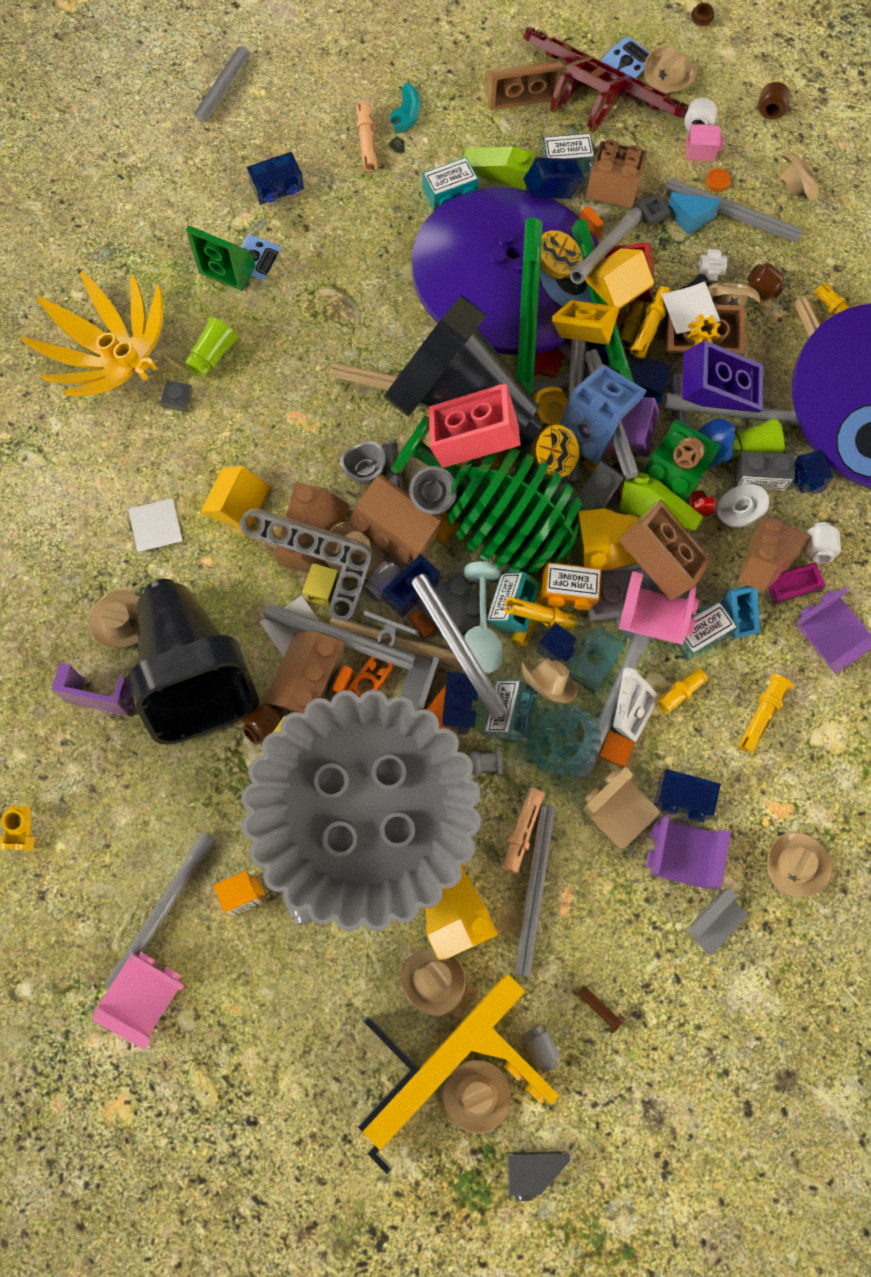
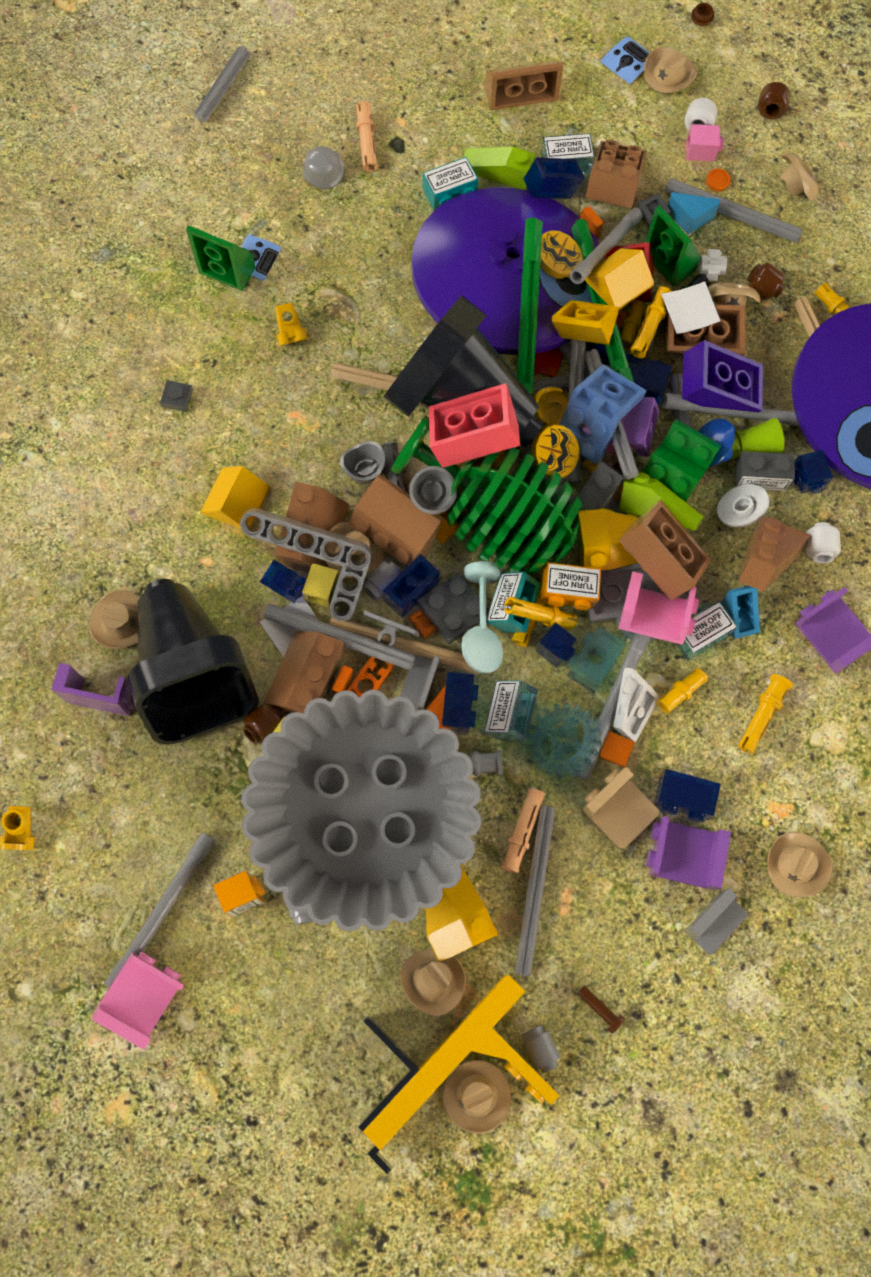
yellow plant [20,271,163,396] -> none
white sticker [128,498,182,552] -> none
lime plant [185,317,239,377] -> none
clear blue brick [246,151,304,205] -> none
teal piece [390,82,421,134] -> none
light grey axle [412,574,507,719] -> none
dark grey slope [506,1151,570,1201] -> none
tan hat [522,658,578,703] -> none
dark red piece [523,27,689,133] -> none
medium nougat wheel [673,437,705,469] -> none
yellow gear [687,314,721,345] -> none
red hair [689,490,716,518] -> none
dark pink tile [768,562,826,604] -> none
none -> clear blue brick [260,560,306,604]
none -> yellow plate [275,302,308,346]
none -> light grey helmet [303,146,344,189]
none -> green slope [645,205,700,287]

